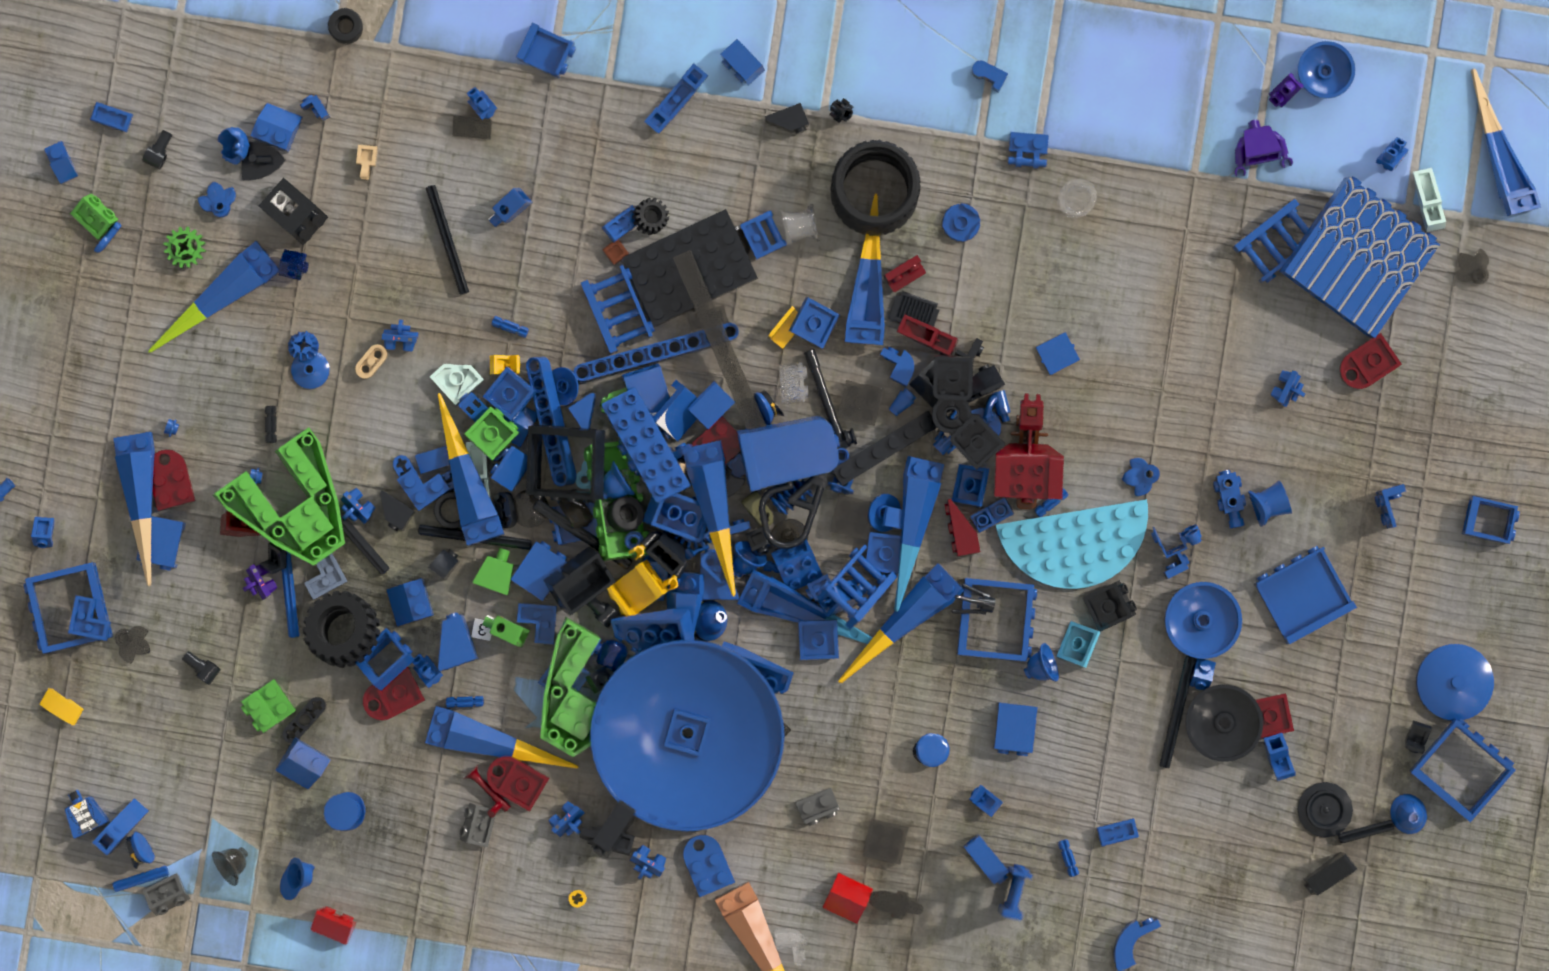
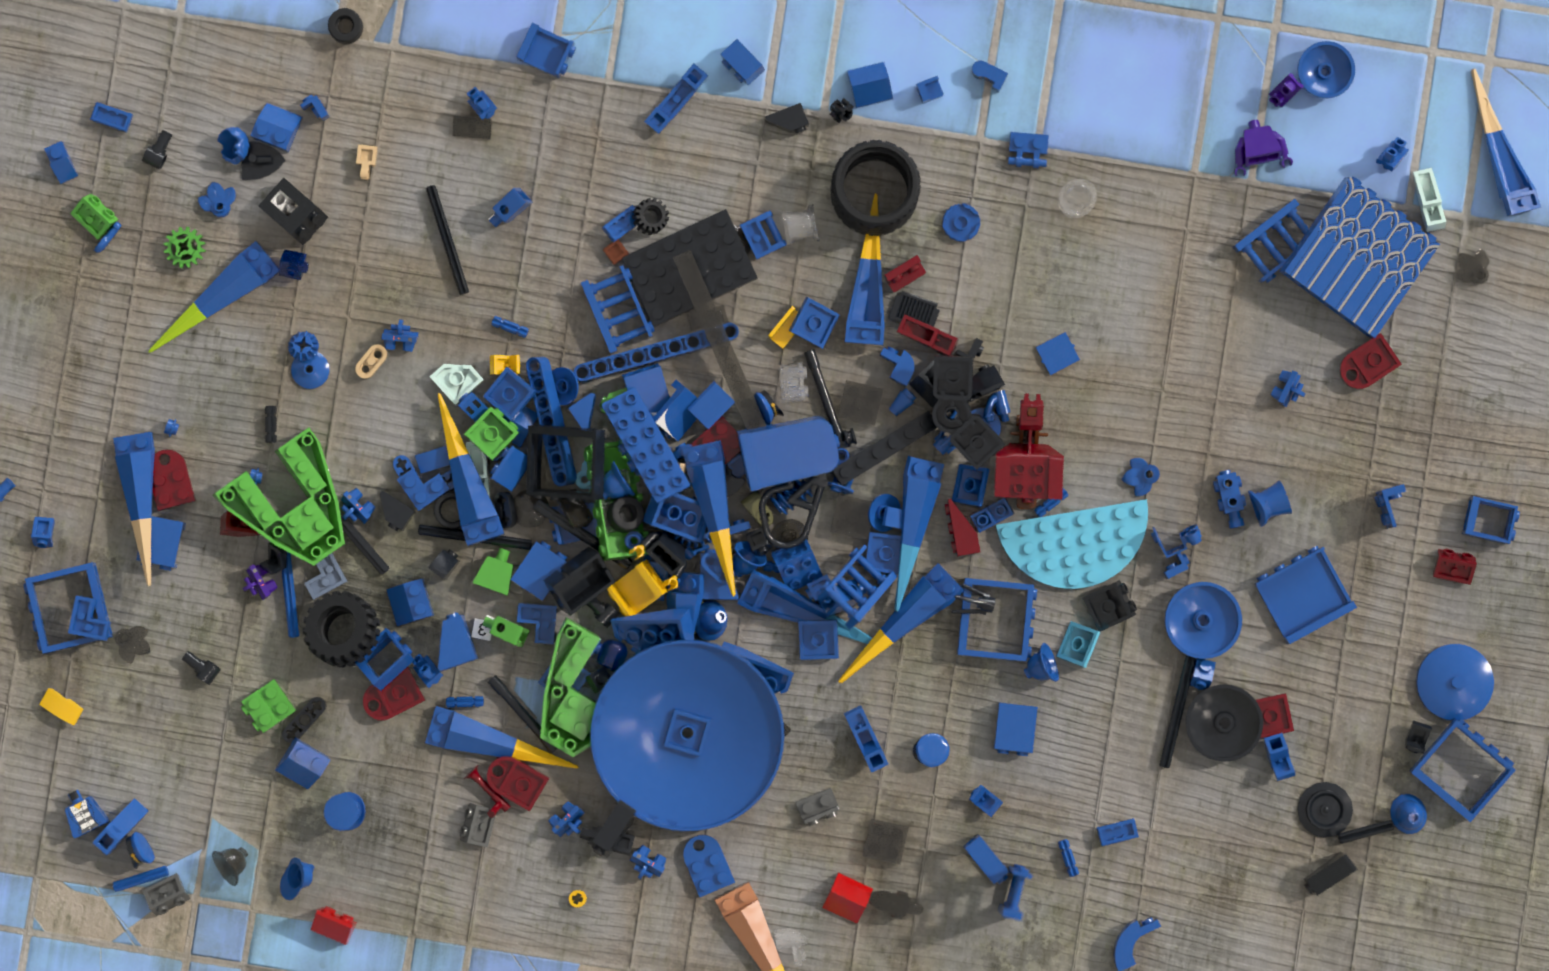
none -> black piece [487,675,558,754]
none -> blue arch [844,705,889,773]
none -> blue slope [847,62,893,108]
none -> blue panel [916,75,943,104]
none -> dark red bracket [1433,549,1477,585]

